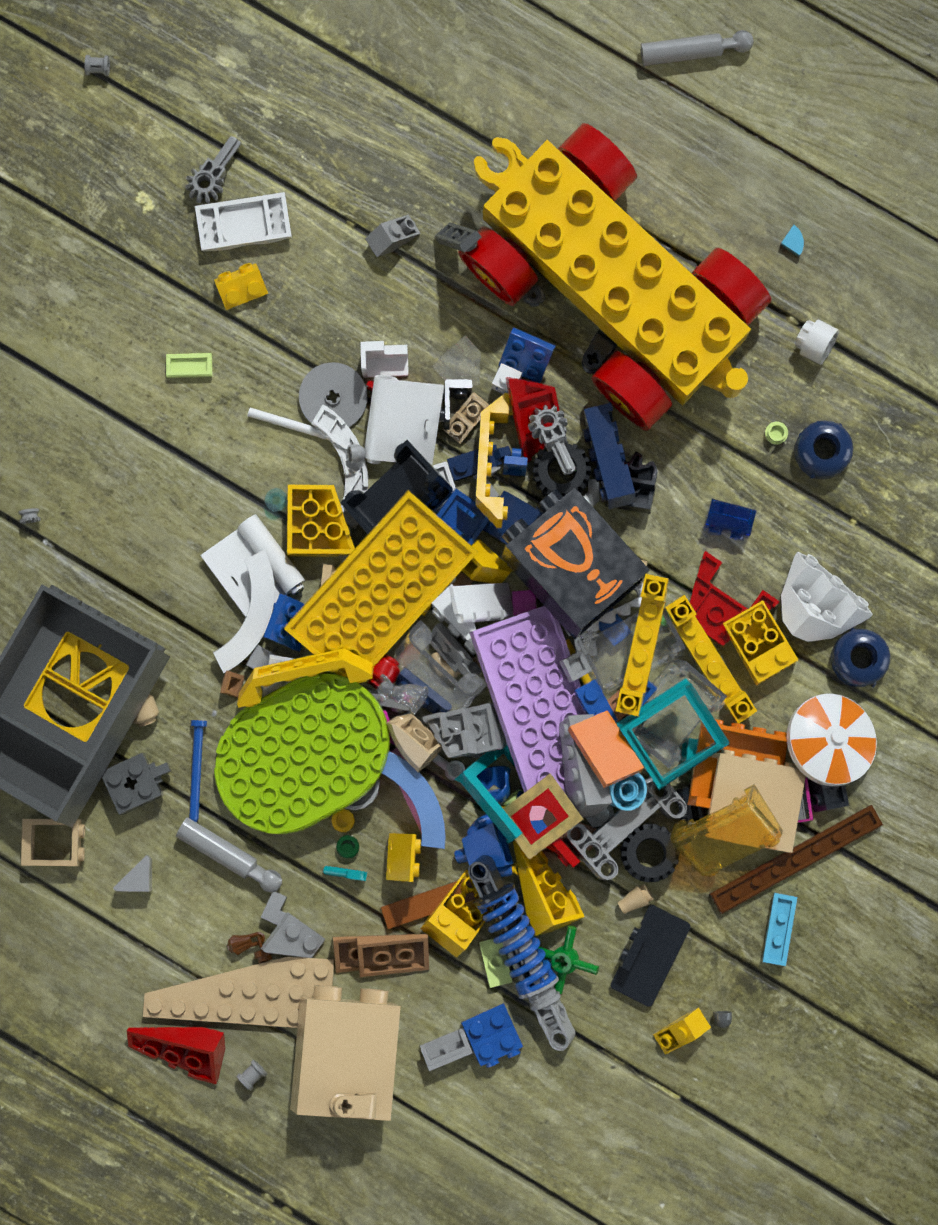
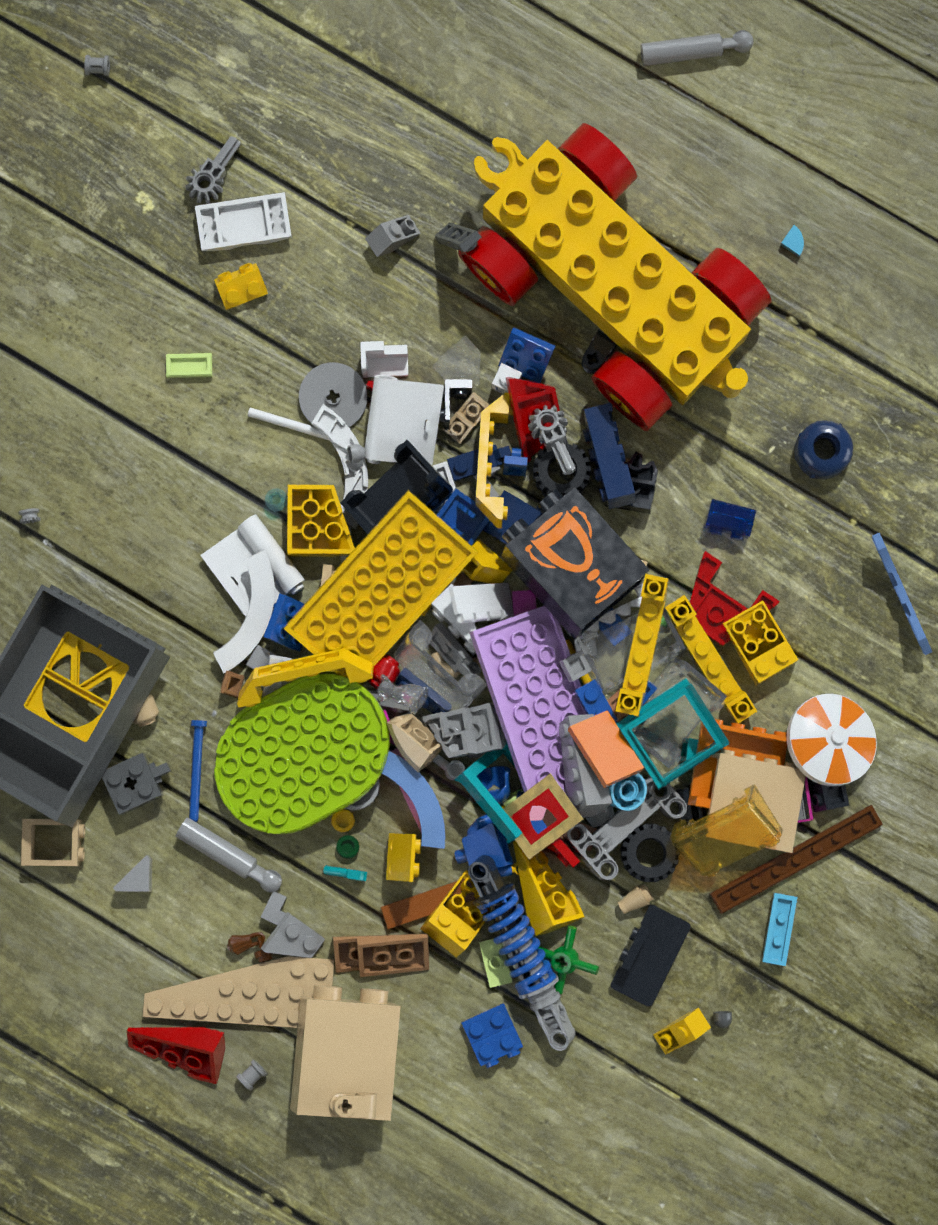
light grey hinge [420,1028,473,1071] -> none
dark grey plate [523,285,545,307] -> none
white arm [583,479,600,507] -> none
yellowish green plate [765,422,788,445] -> none
white brick [781,552,873,642] -> none
white piece [795,319,839,365] -> none
dark blue piece [831,628,890,688] -> none
none -> medium blue tile [872,532,932,655]

